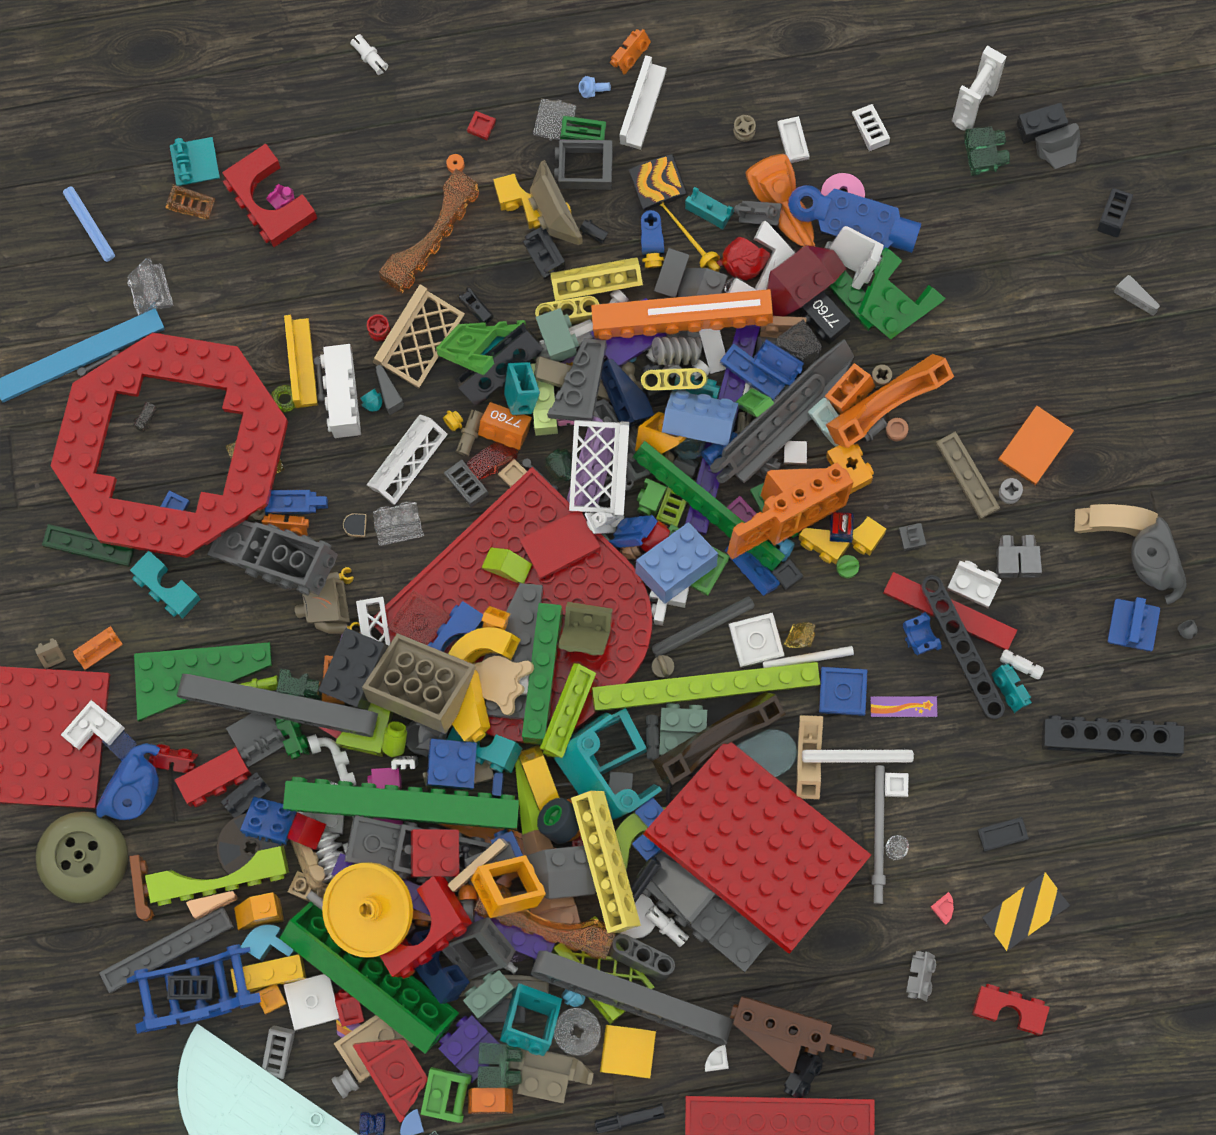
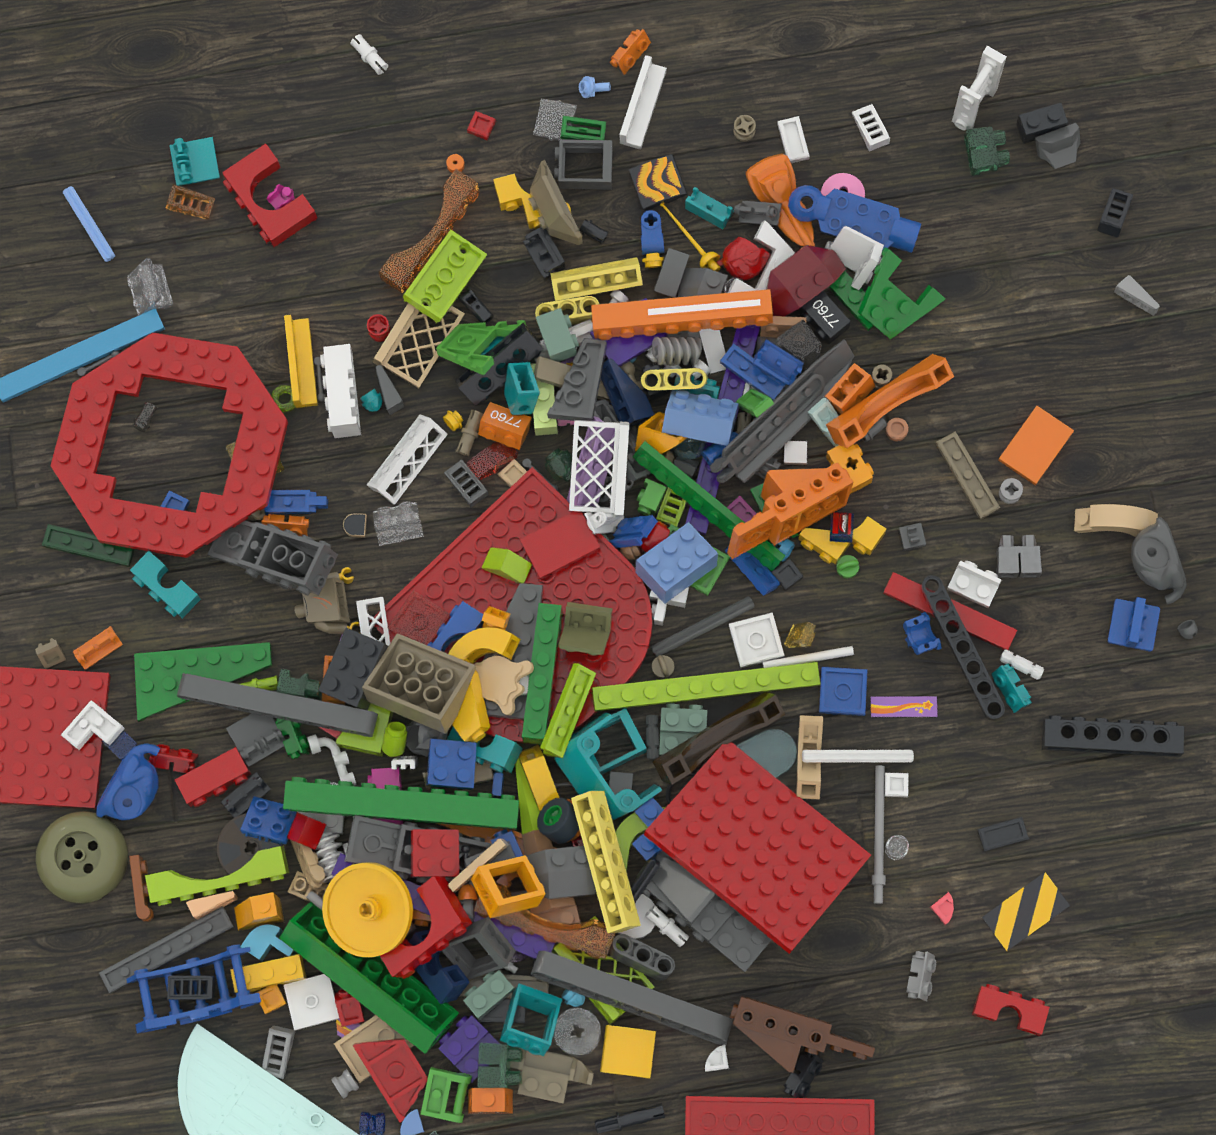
none -> lime piece [403,230,487,323]

